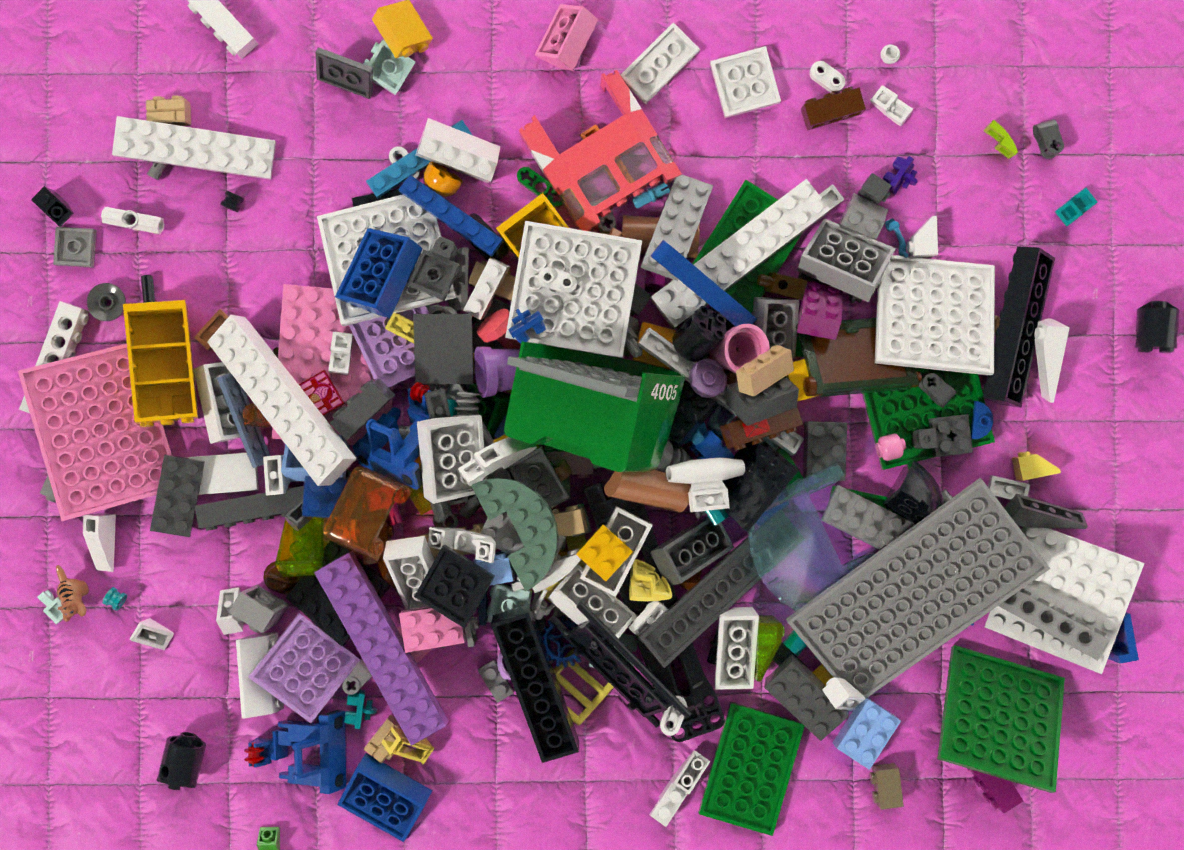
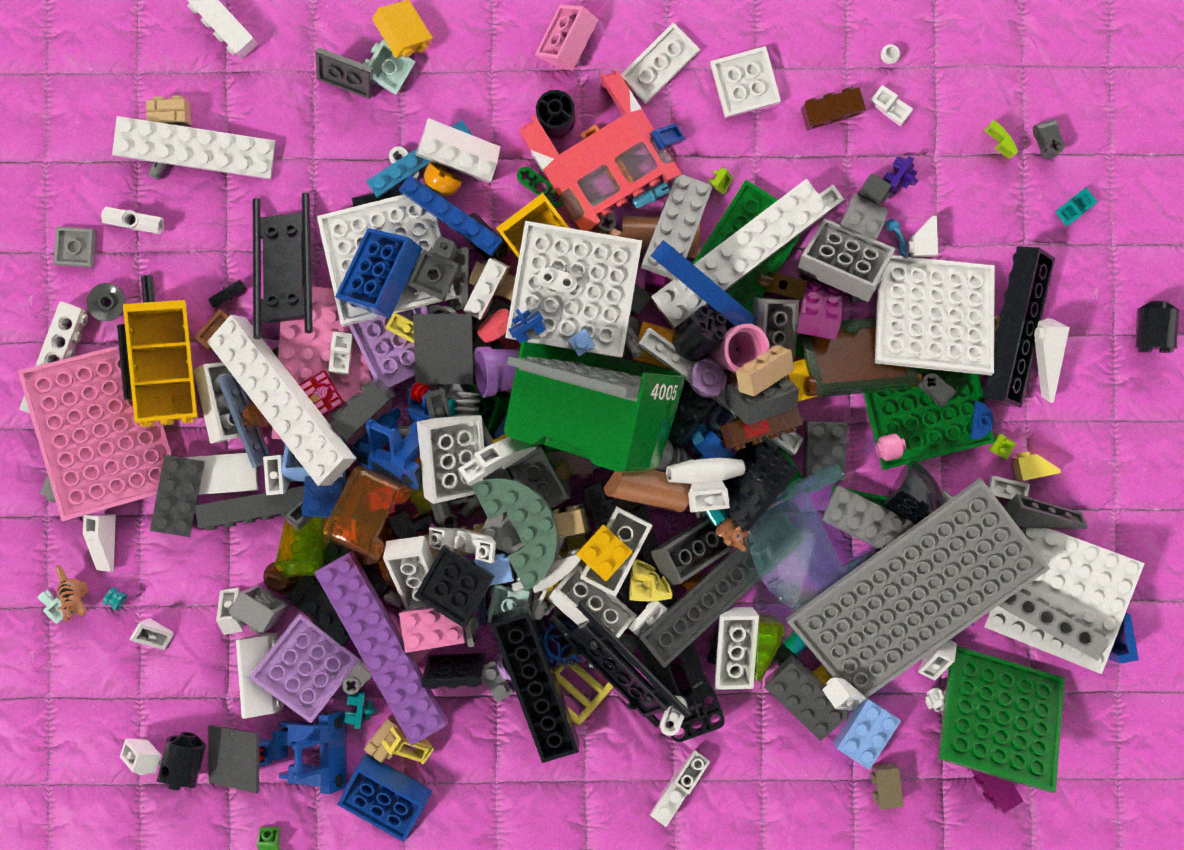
black slope [31,186,74,227] -> none
black wheel [220,190,244,213] -> none
green plate [698,702,805,836] -> none
white plate [809,61,845,93] -> none
dark grey plate [911,414,973,457] -> none
none -> black axle [117,324,132,400]
none -> white brick [120,738,161,775]
none -> black axle [208,279,247,308]
none -> dark grey piece [208,724,260,793]
none -> black piece [252,193,313,339]
none -> light grey arm [383,591,405,607]
none -> black brick [385,507,433,539]
none -> black plate [421,653,486,689]
none -> black cylinder [536,90,575,139]
none -> light blue plate [568,329,596,356]
none -> blue tile [650,123,685,150]
none -> lime tile [708,168,734,195]
none -> nougat animal [716,517,750,552]
none -> white slope [918,640,957,680]
none -> white gear [925,688,946,712]
none -> lime tile [988,433,1017,460]

